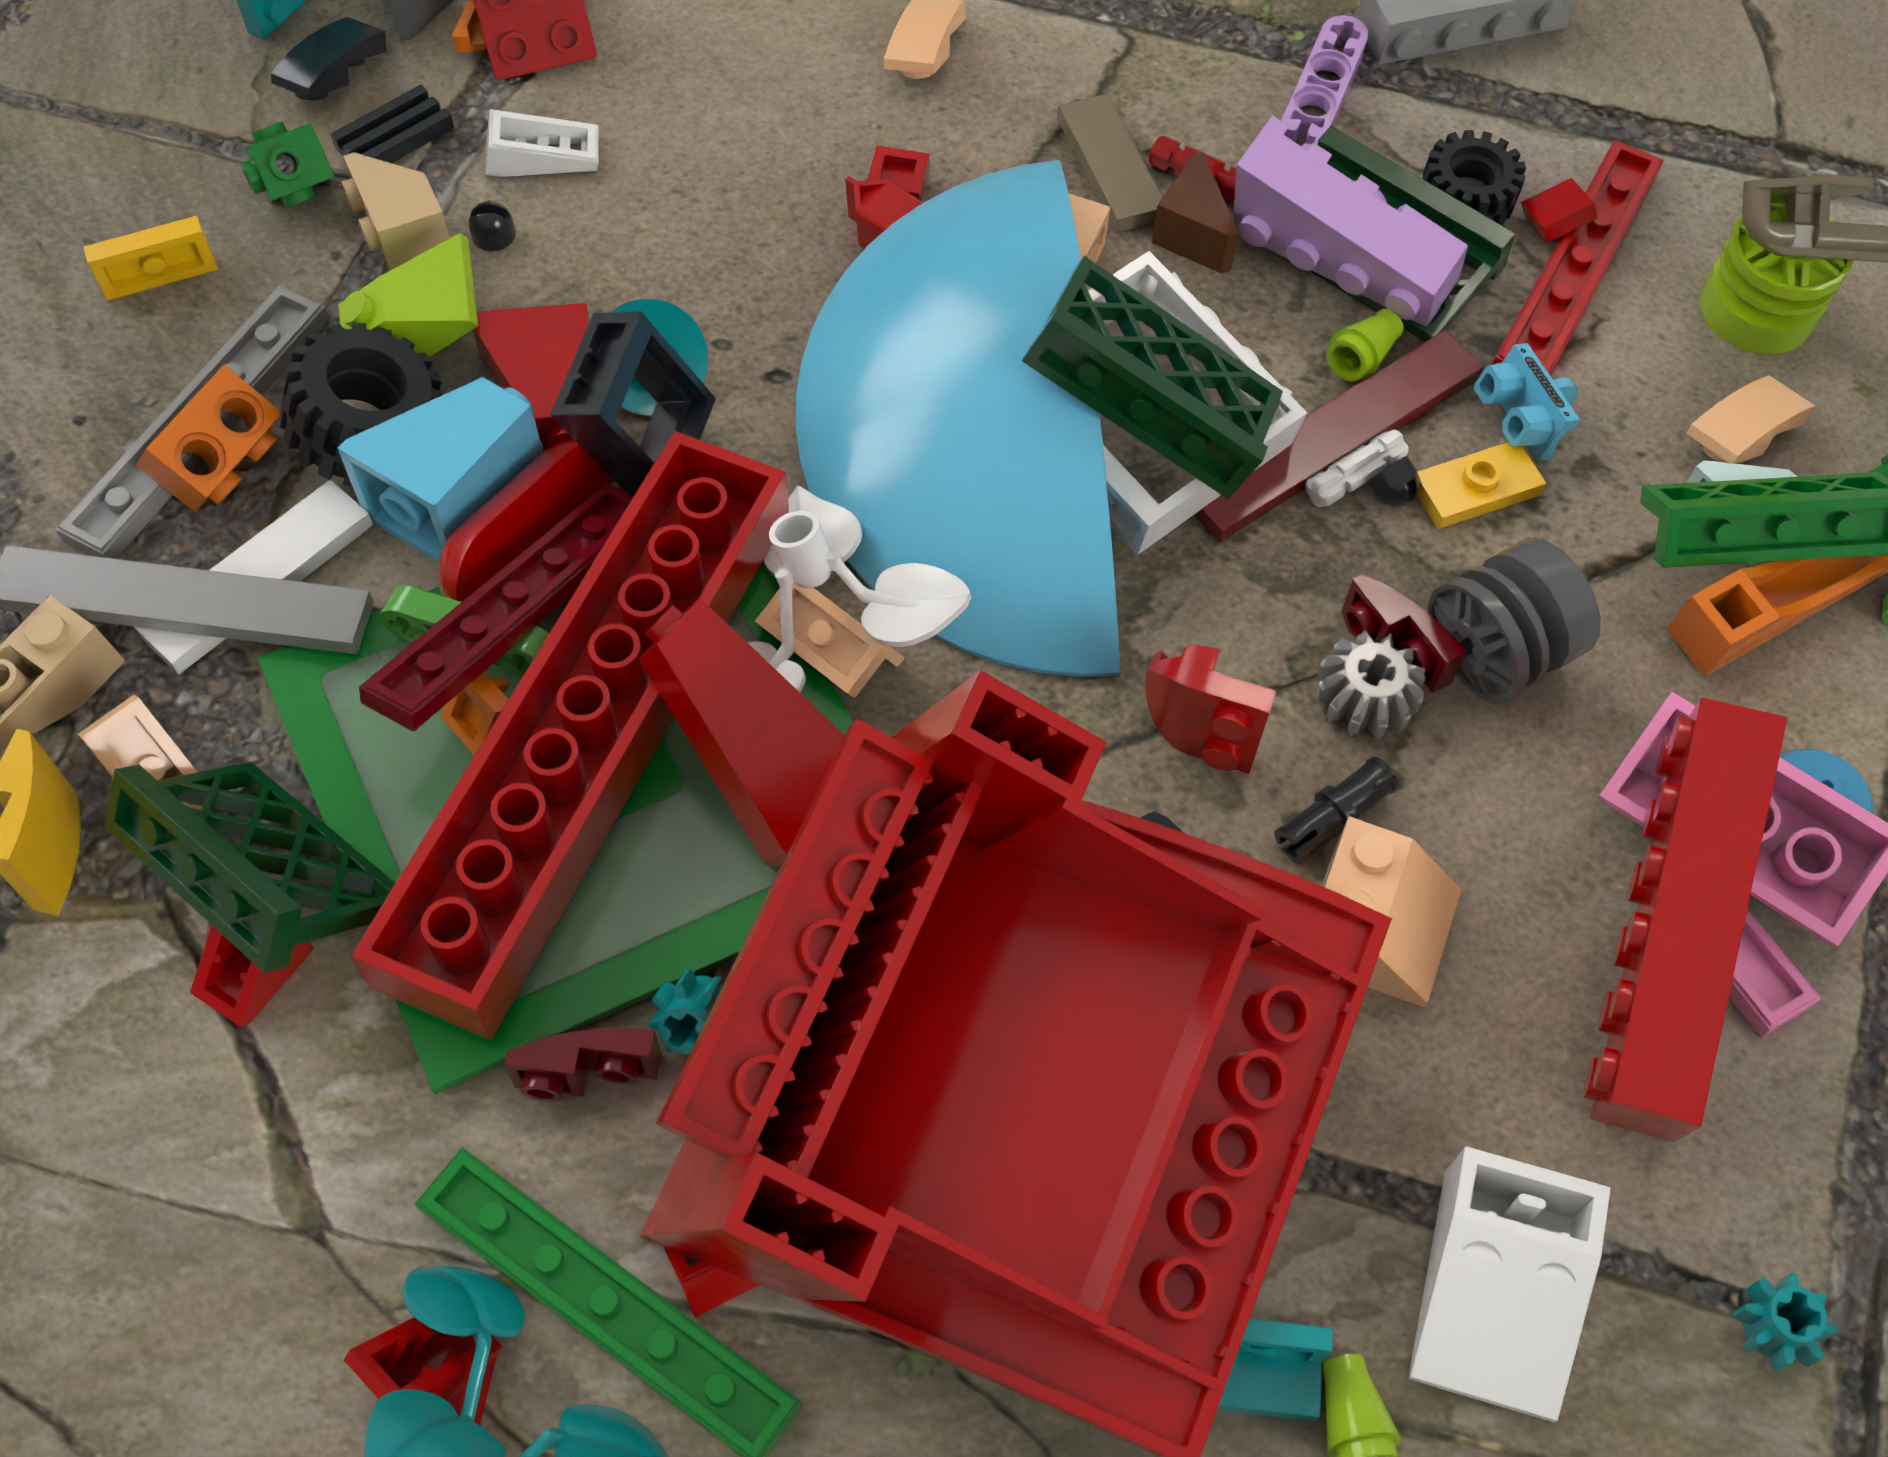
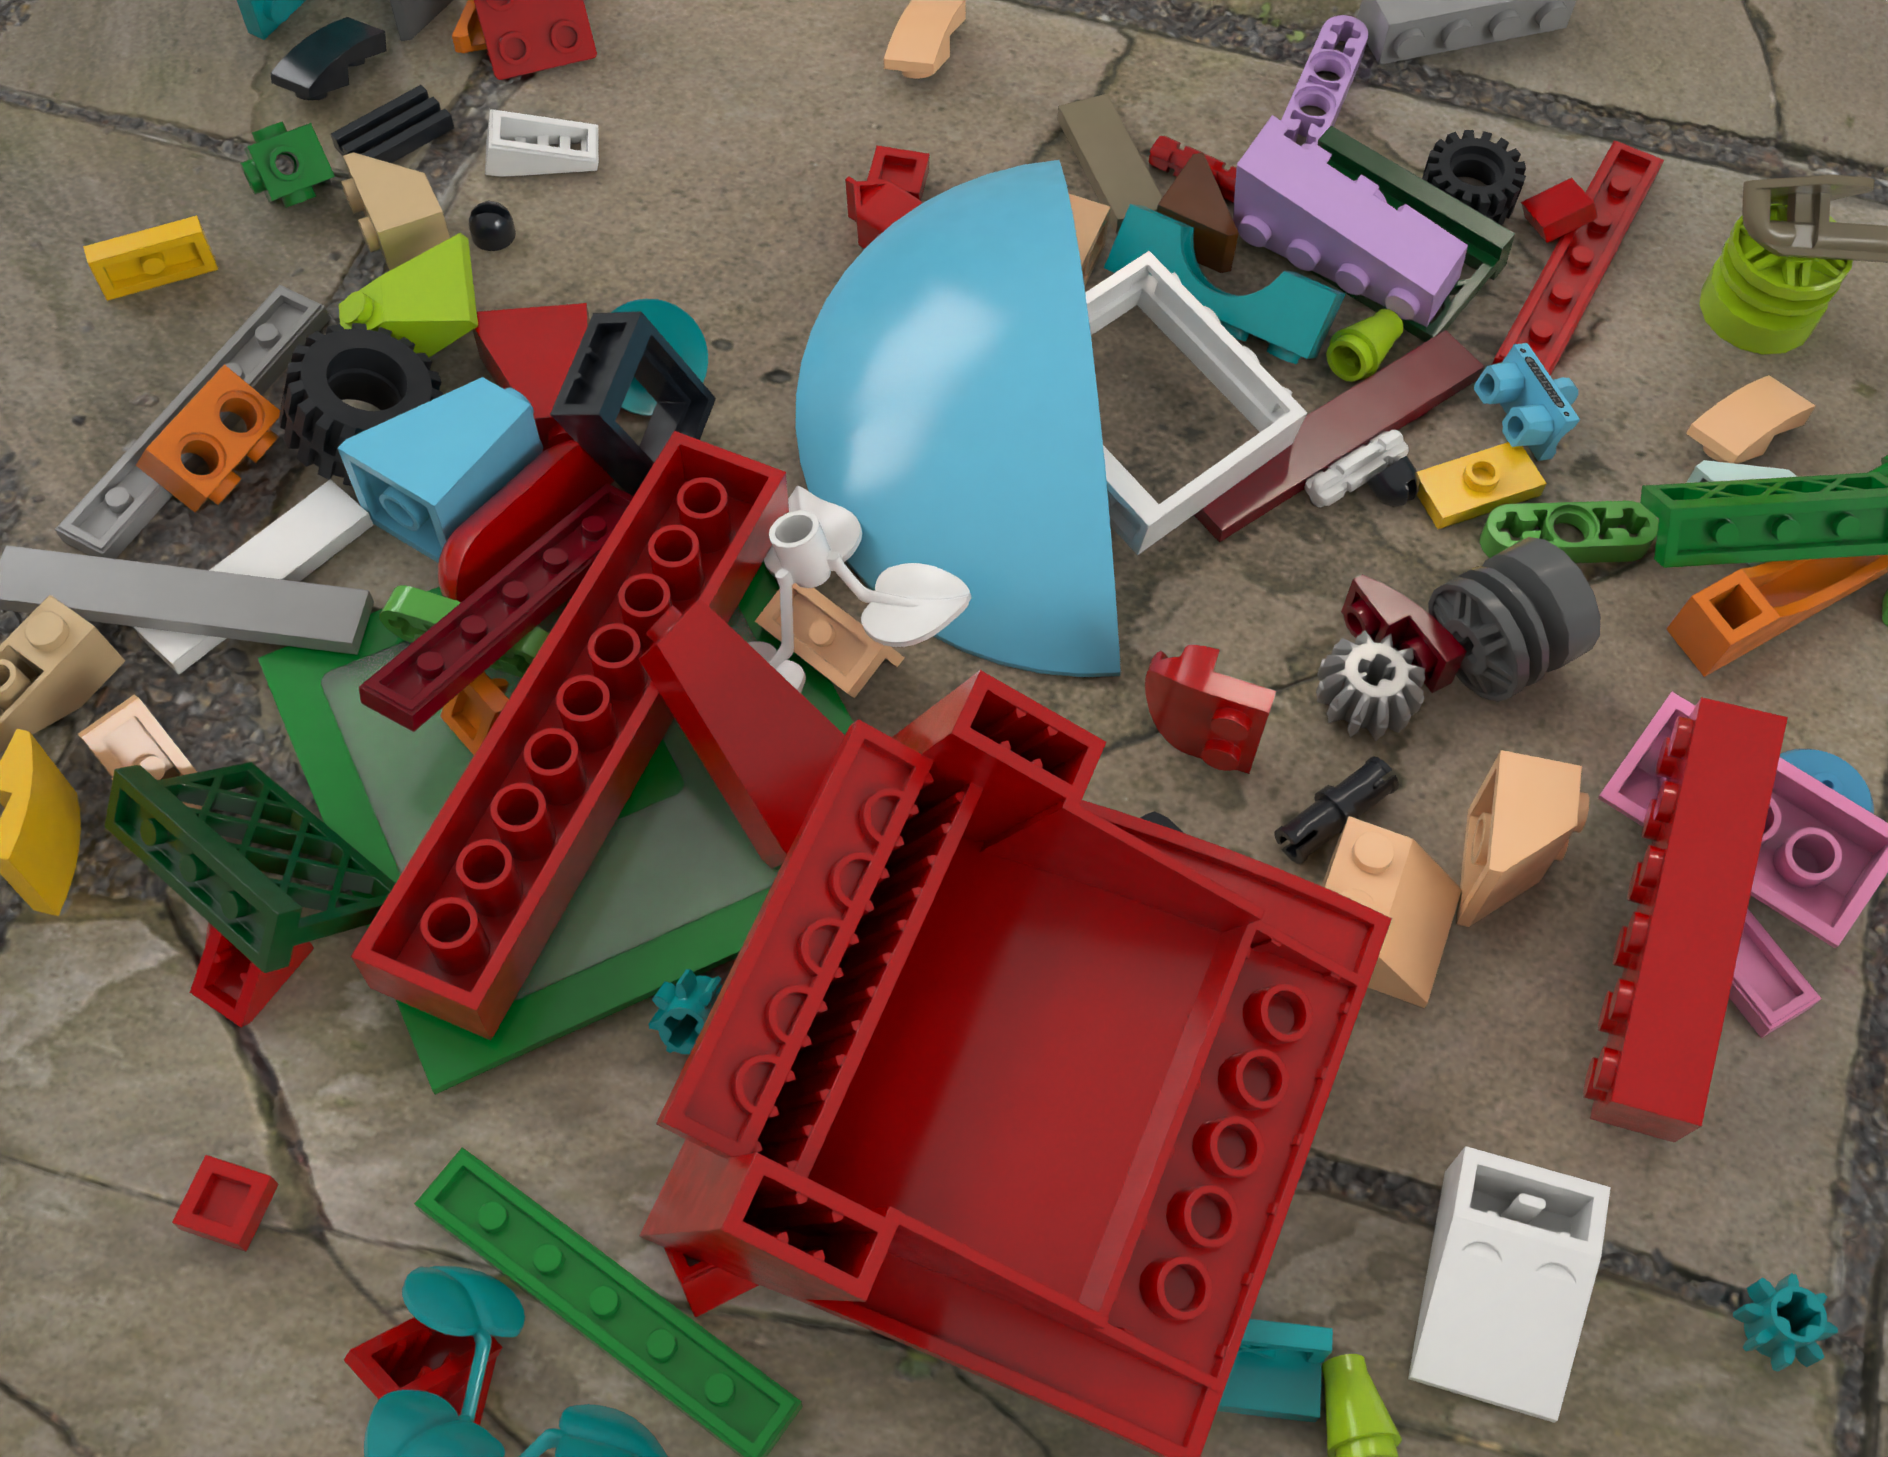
dark red slope [504,1028,662,1102] -> none
dark green fence [1022,256,1283,499] -> none
none -> red plate [172,1155,279,1252]
none -> teal arch [1104,204,1346,364]
none -> light nougat slope [1456,750,1589,927]
none -> bright green beam [1480,501,1658,563]

